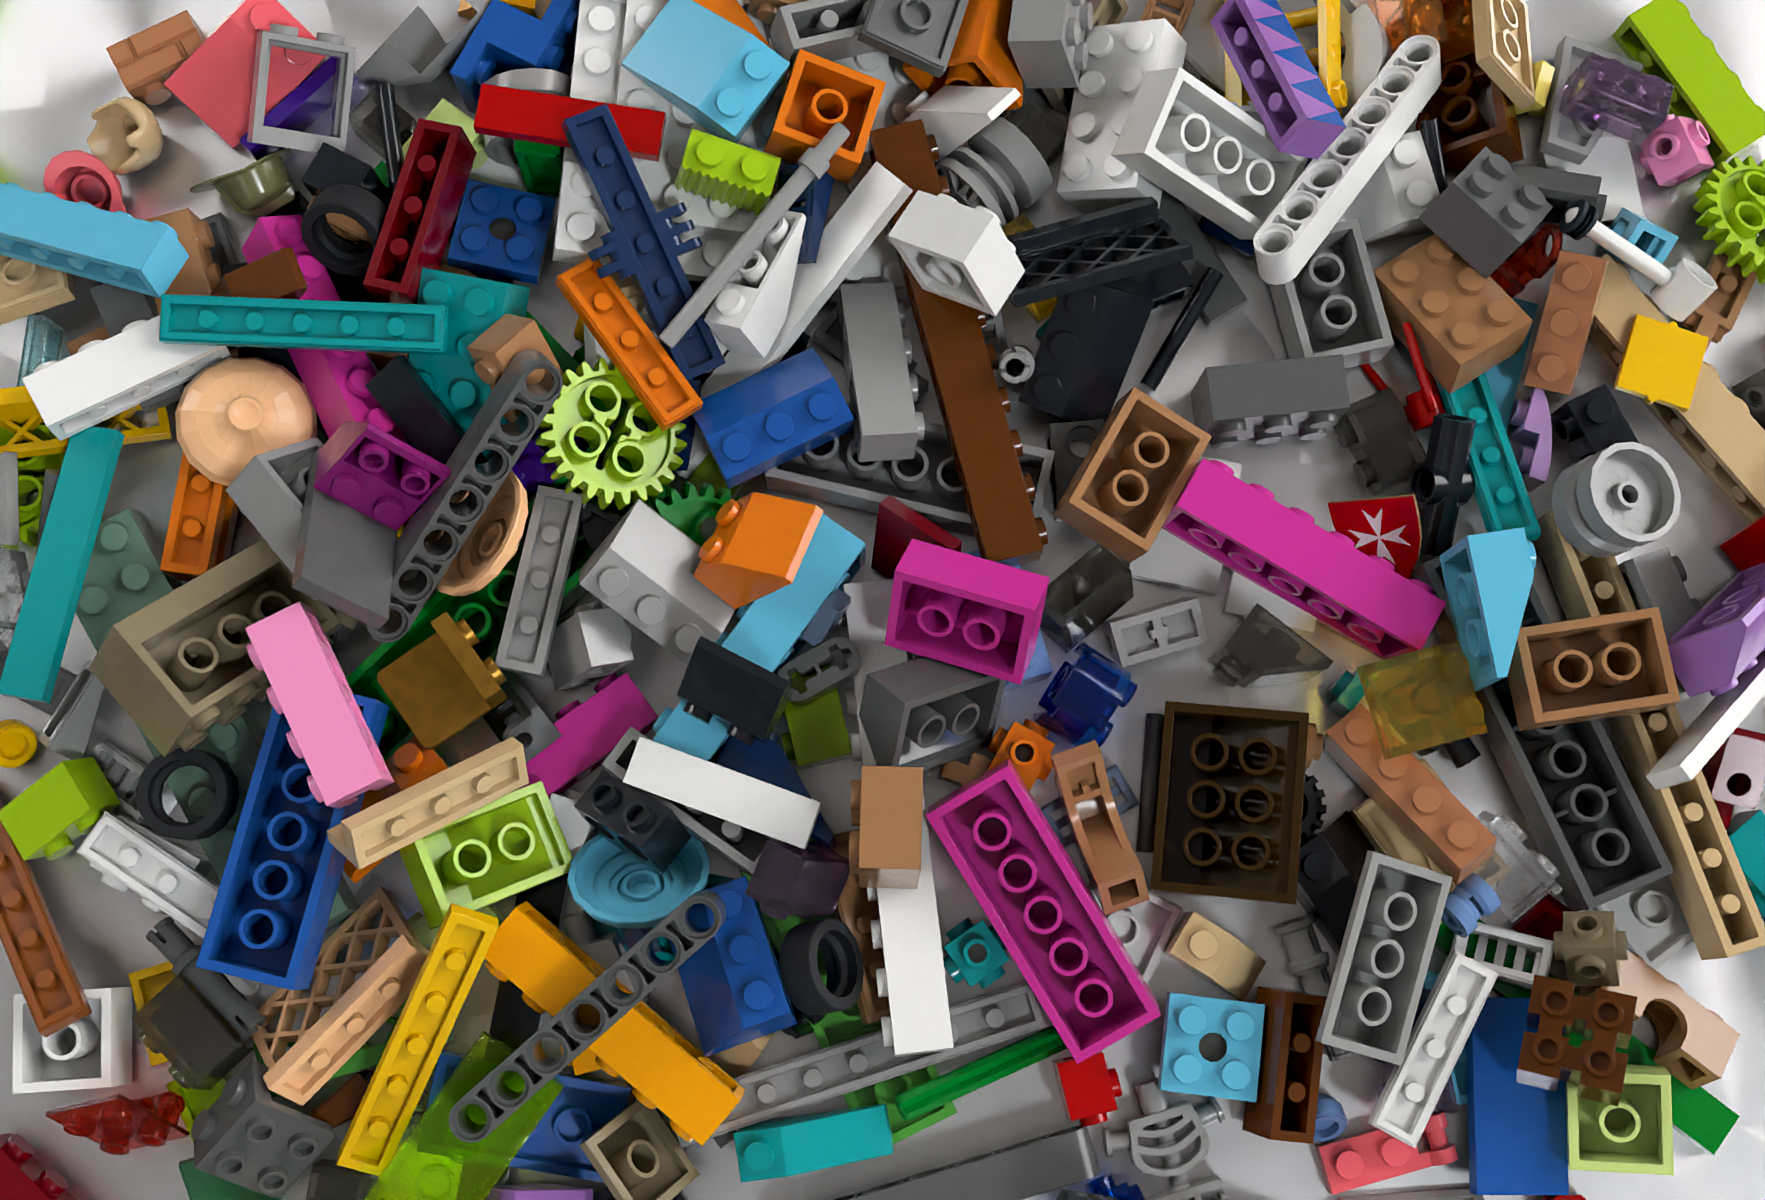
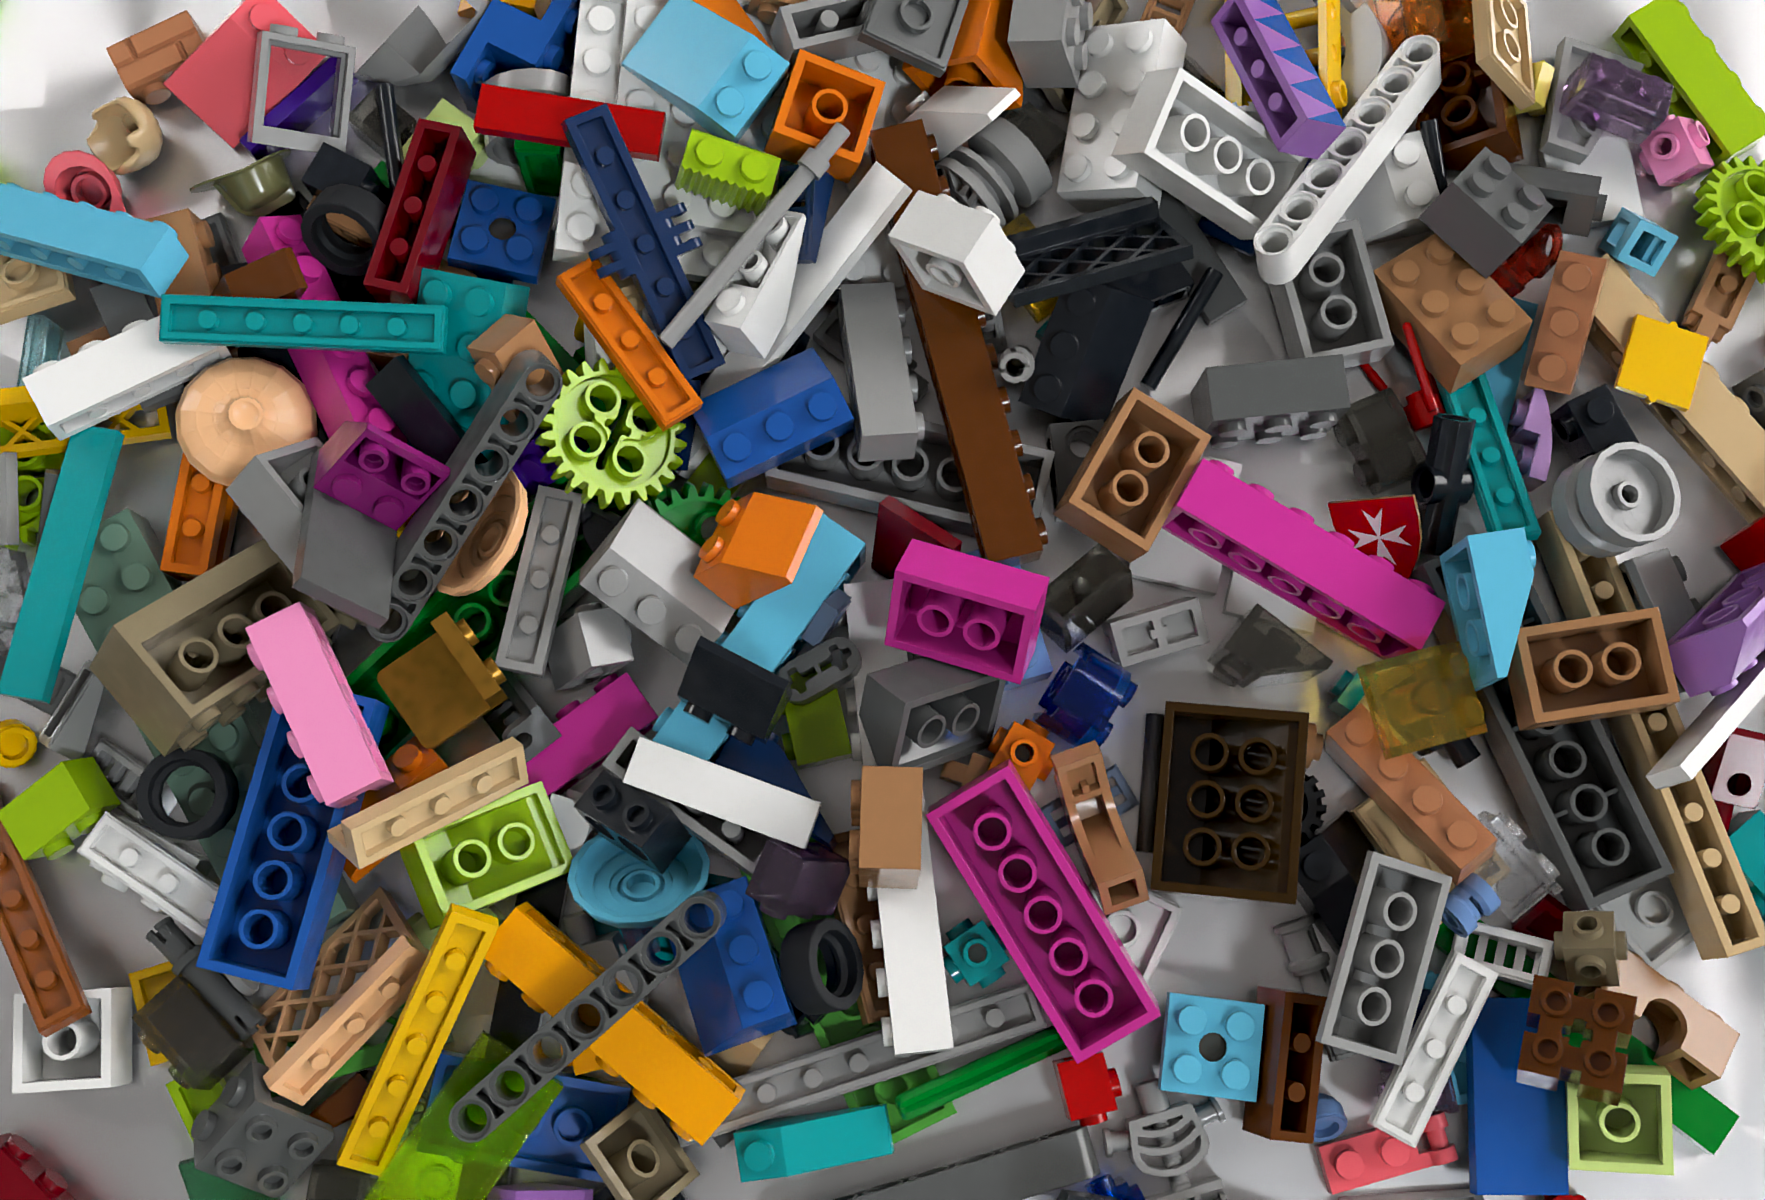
clear red hinge [45,1091,190,1155] -> none
tan slope [1163,911,1266,1002] -> none
white piece [1559,199,1718,322] -> none

